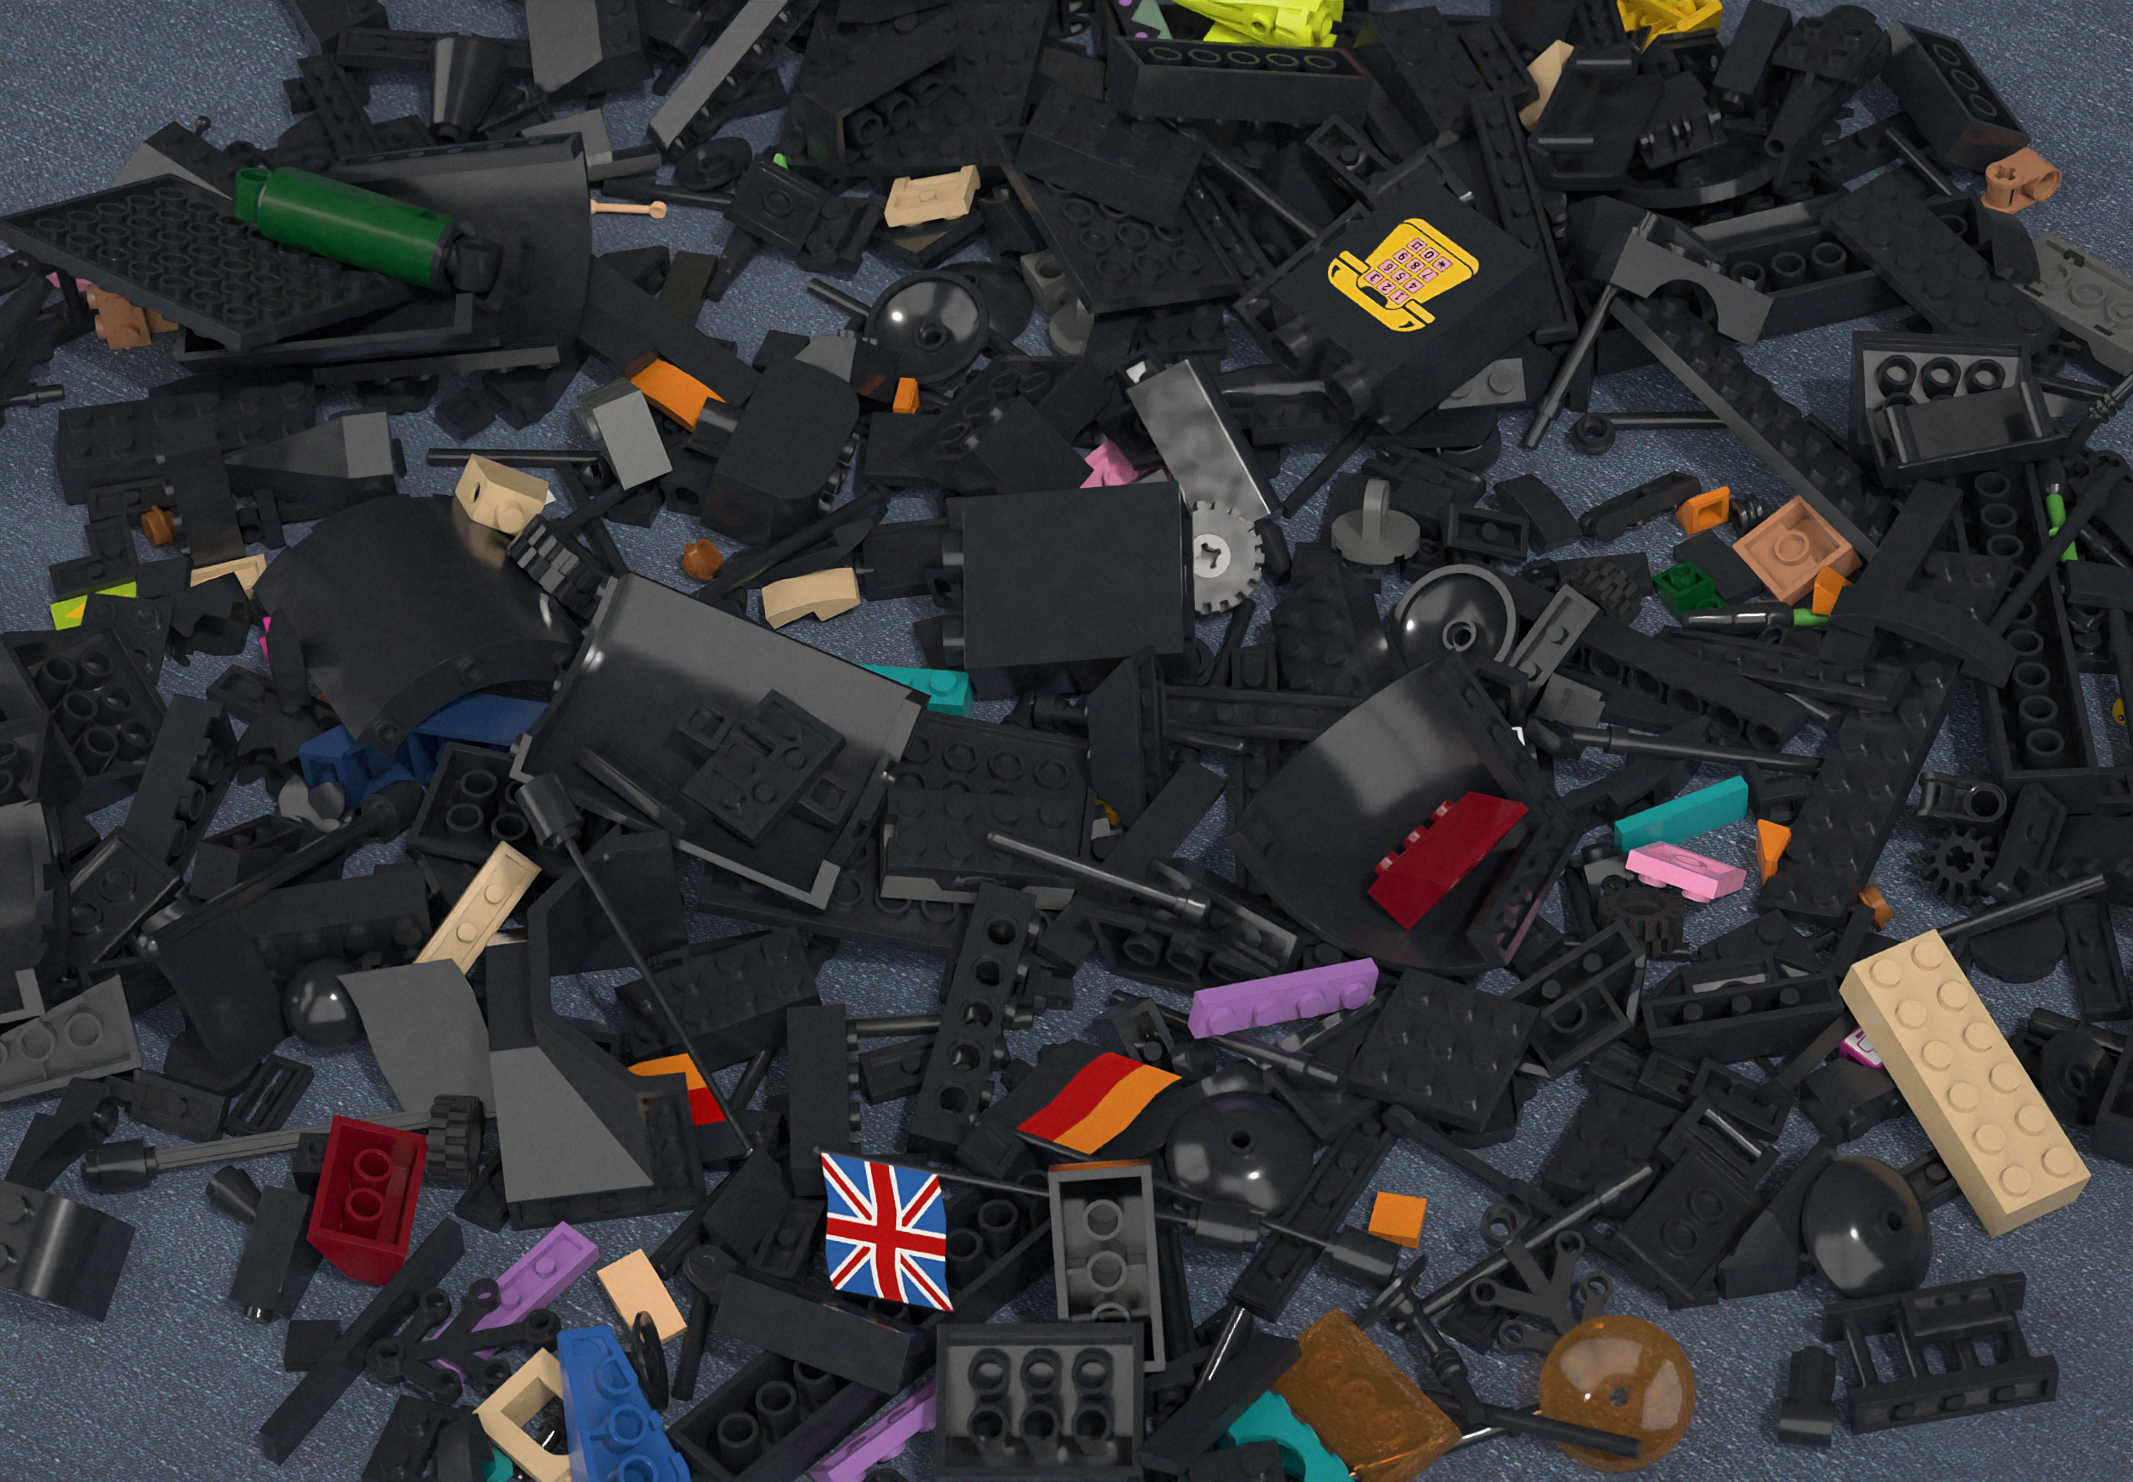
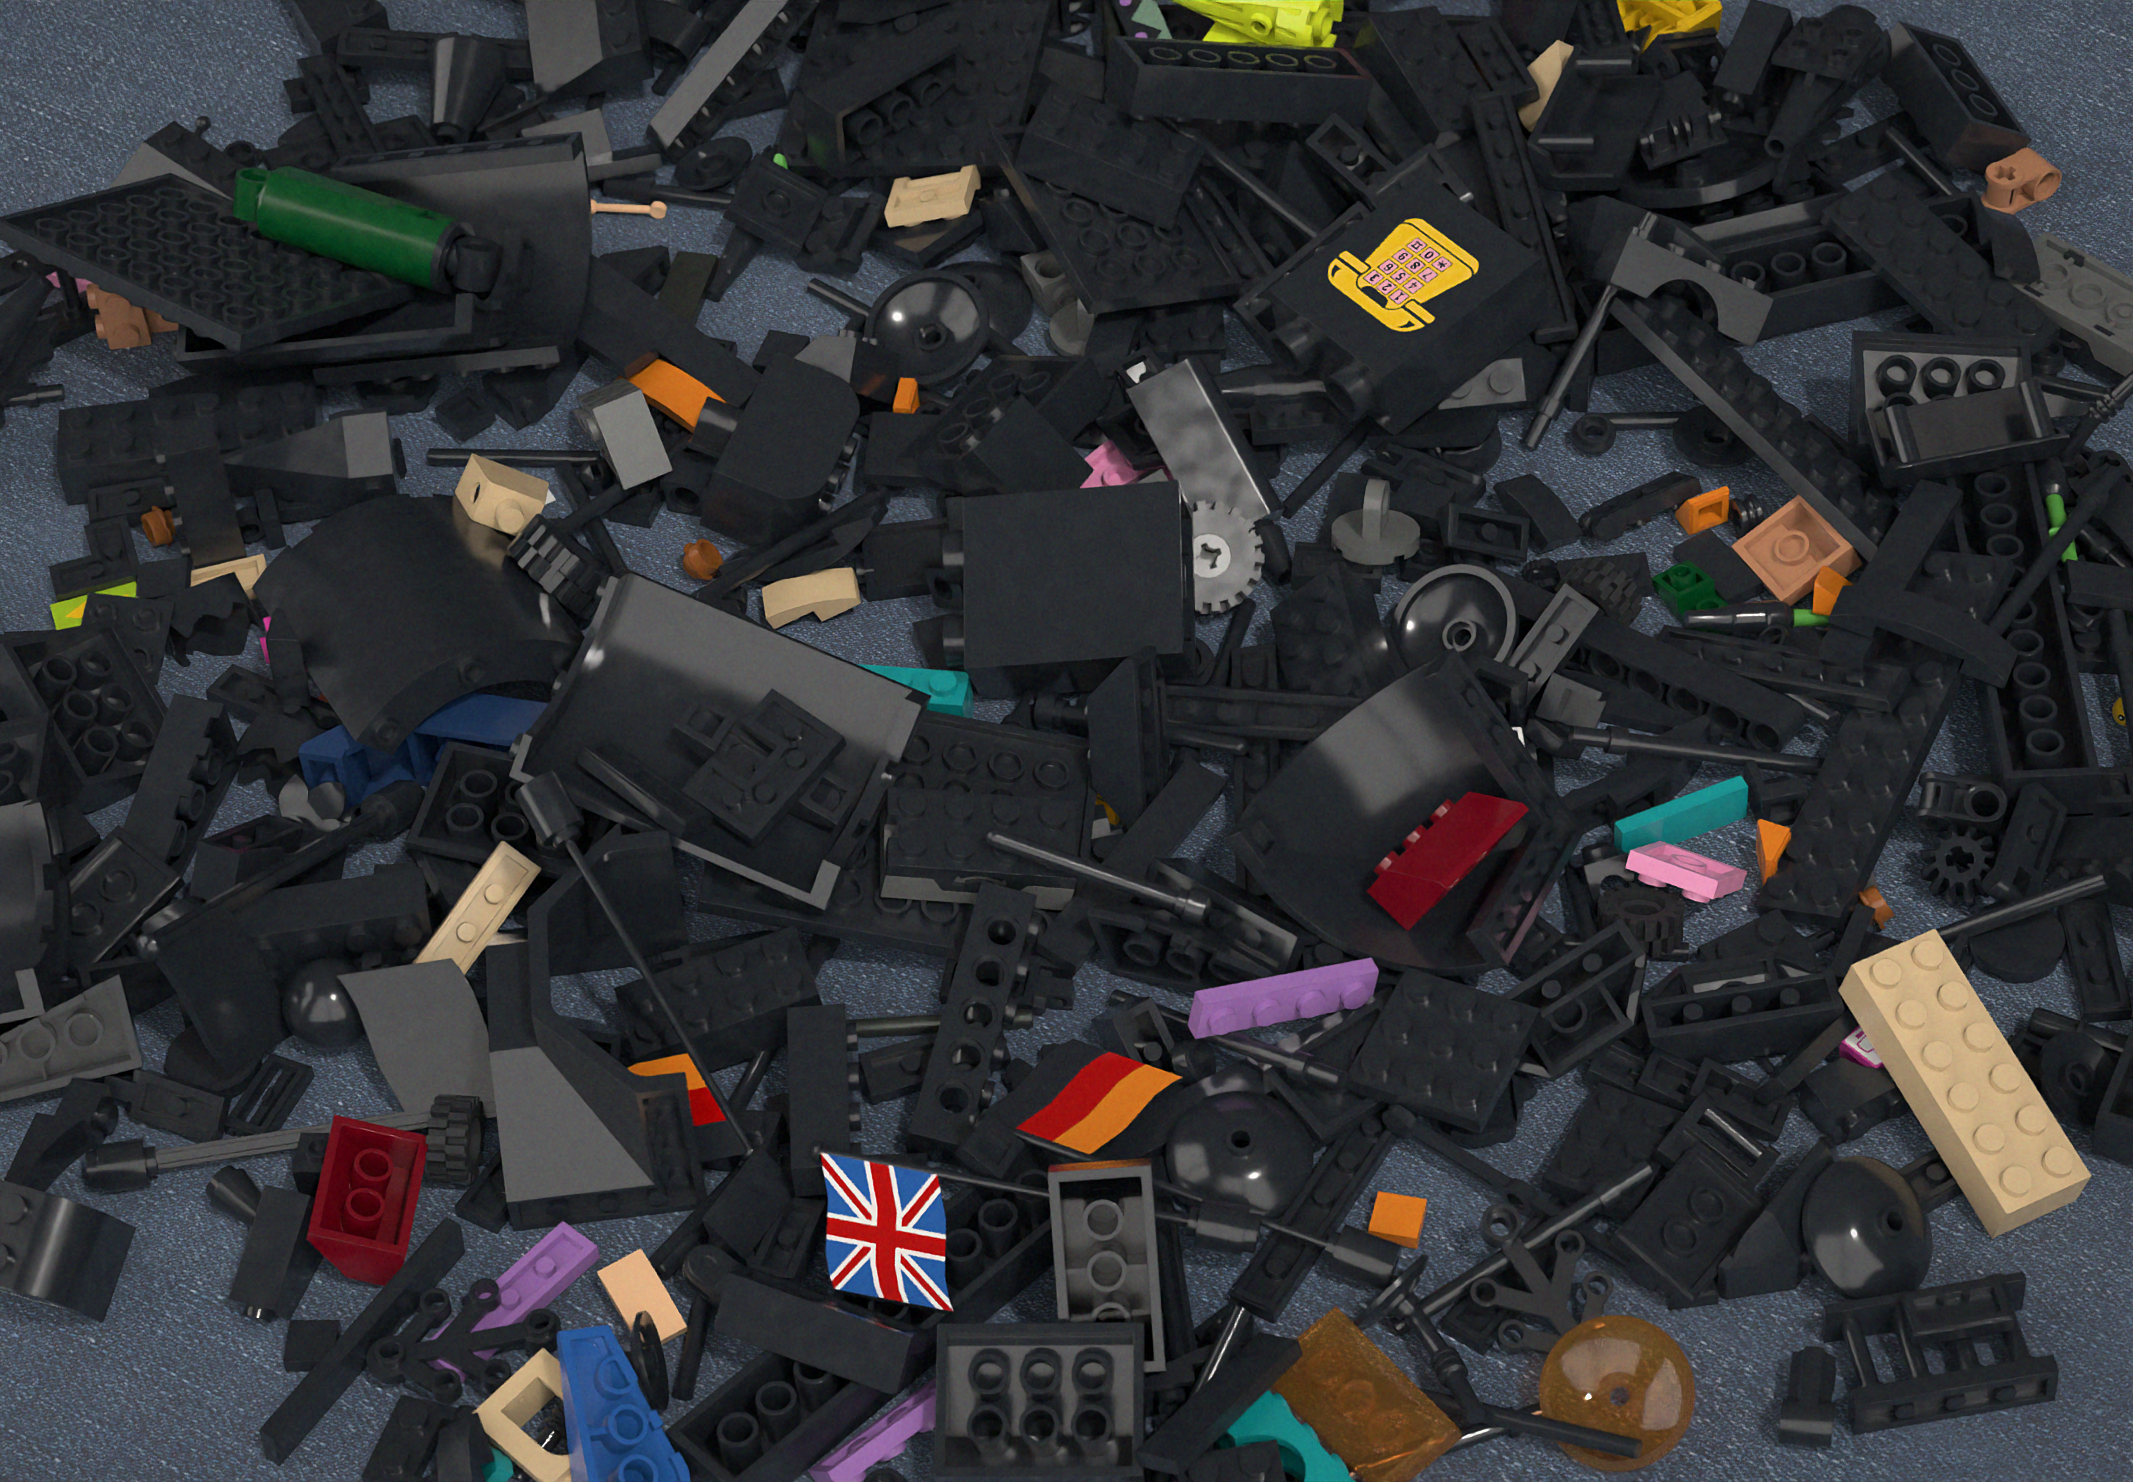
none -> black dish [1673,404,1756,469]

